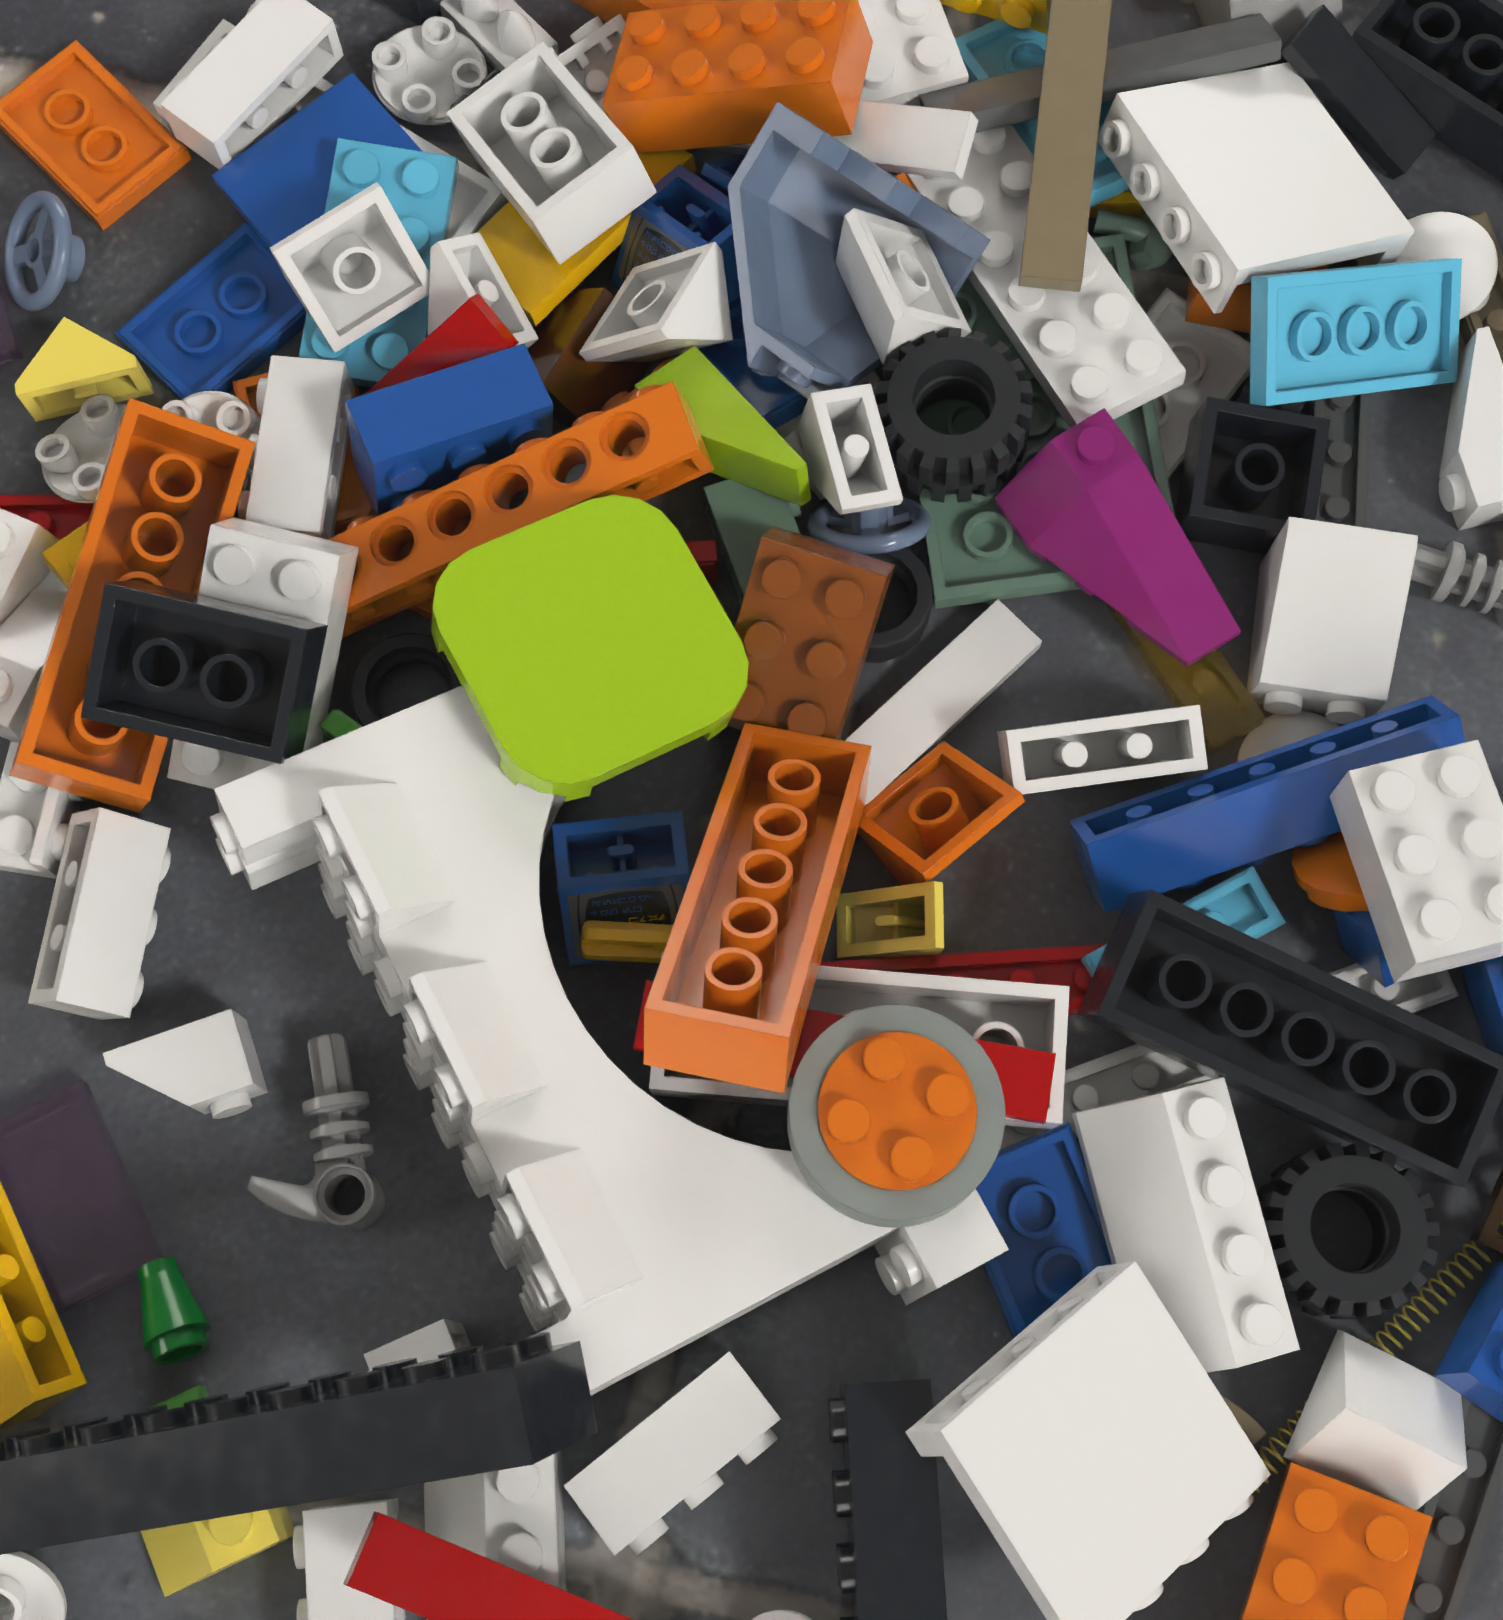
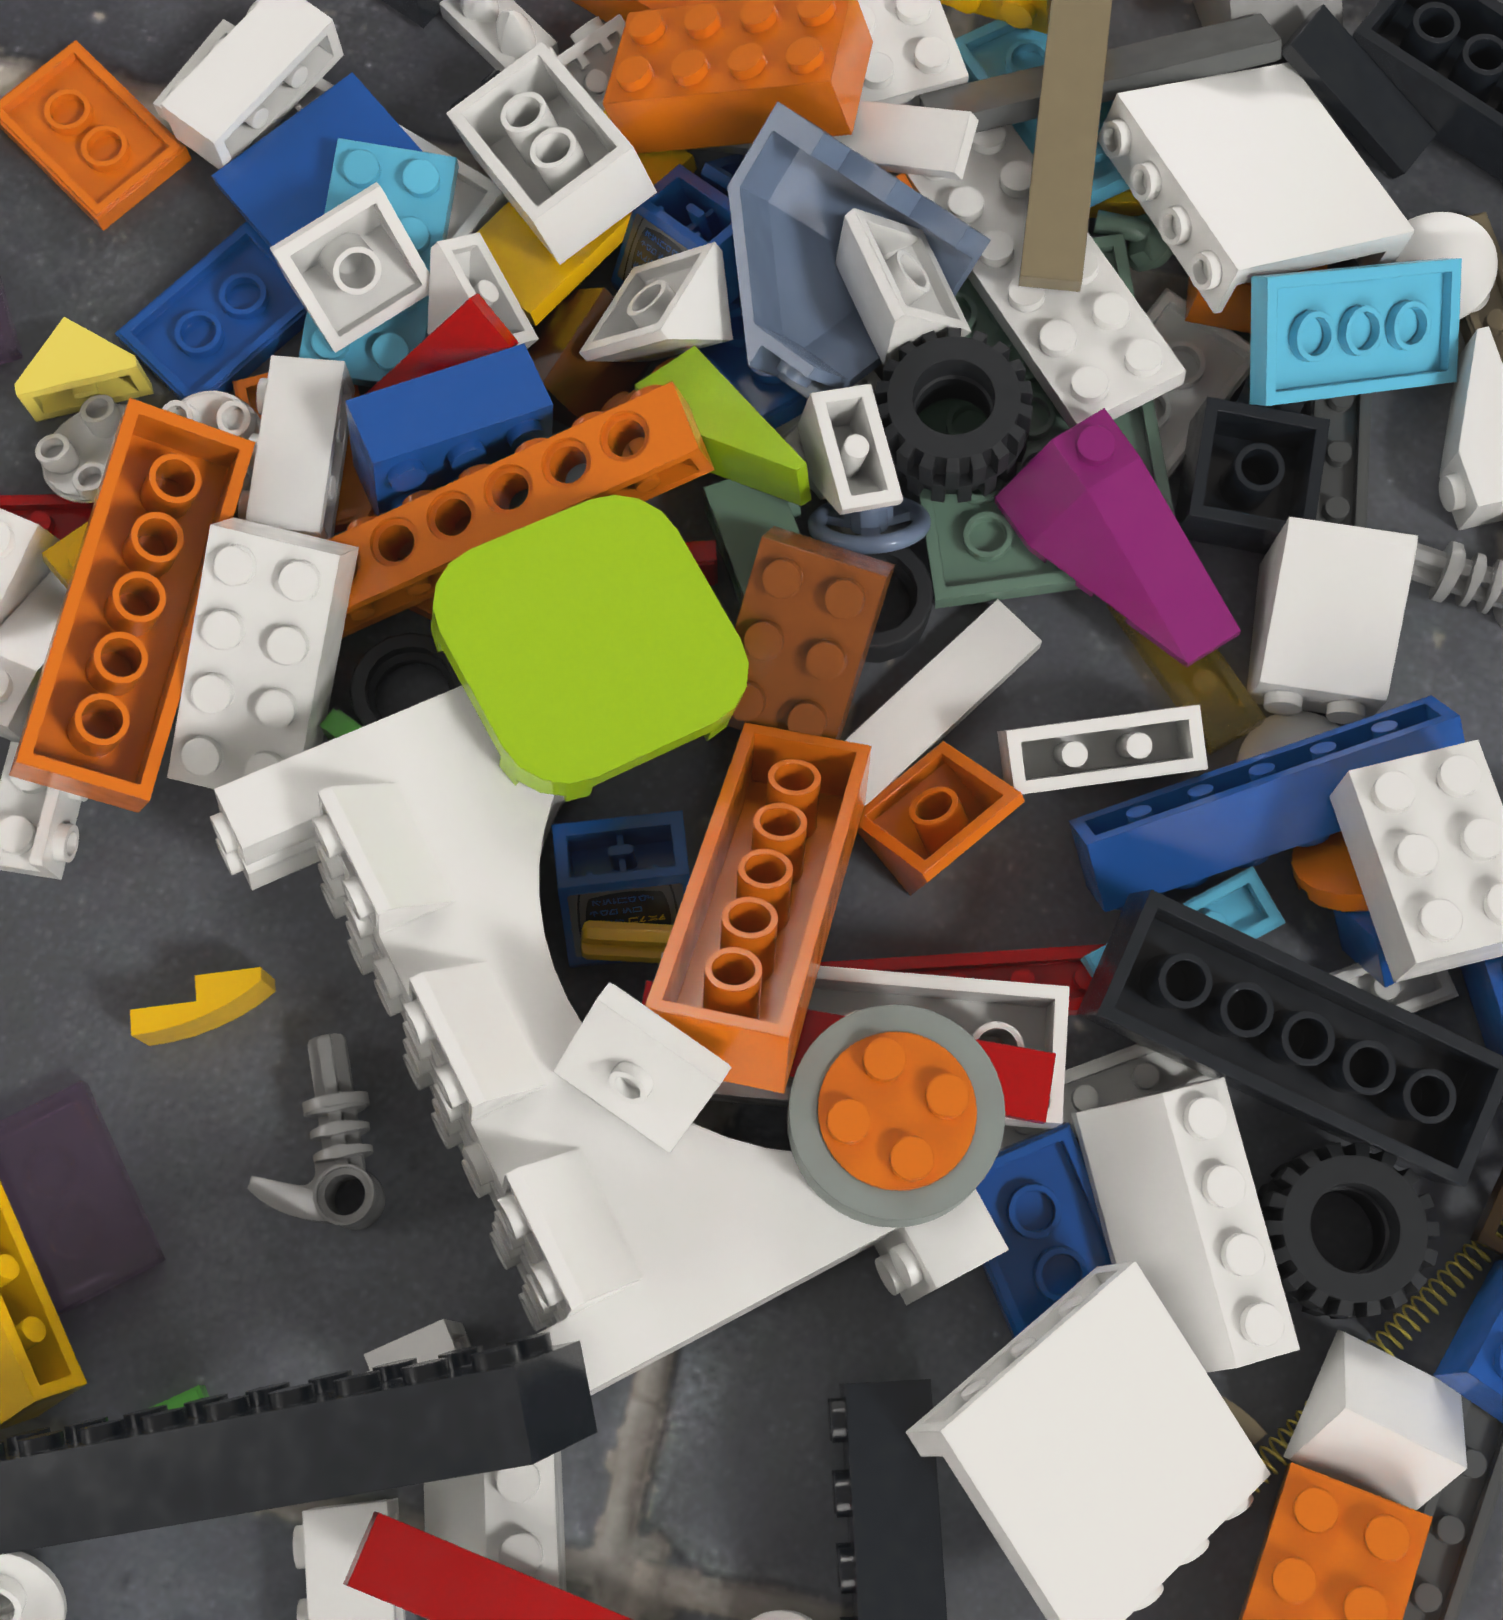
sand blue piece [4,191,85,311] -> none
white brick [28,807,171,1020] -> none
black brick [81,580,328,764] -> none
white slope [103,1009,268,1119] -> none
green cone [136,1257,211,1365] -> none
light yellow slope [141,1506,294,1597] -> none
white dish [372,16,488,125] -> none
white brick [564,1351,781,1556] -> none
light yellow slope [837,881,944,959] -> none
none -> yellow slope [130,967,276,1046]
none -> white plate [553,982,732,1153]

